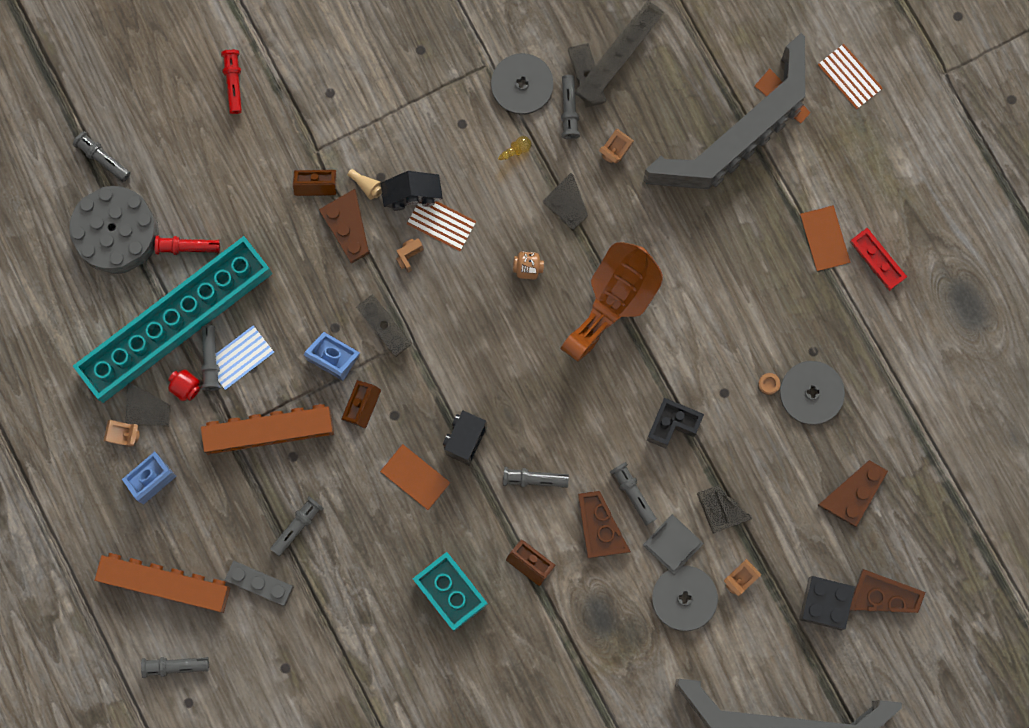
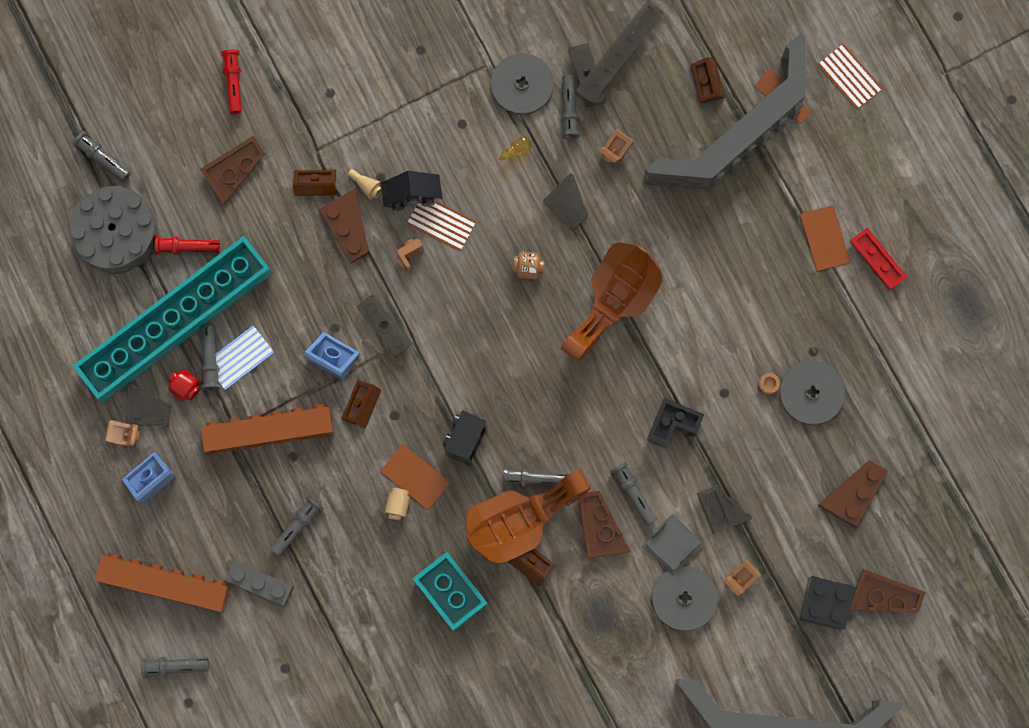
none -> reddish brown wing [200,136,265,205]
none -> tan brick [385,488,410,521]
none -> dark orange piece [466,469,591,564]
none -> reddish brown slope [691,57,725,103]

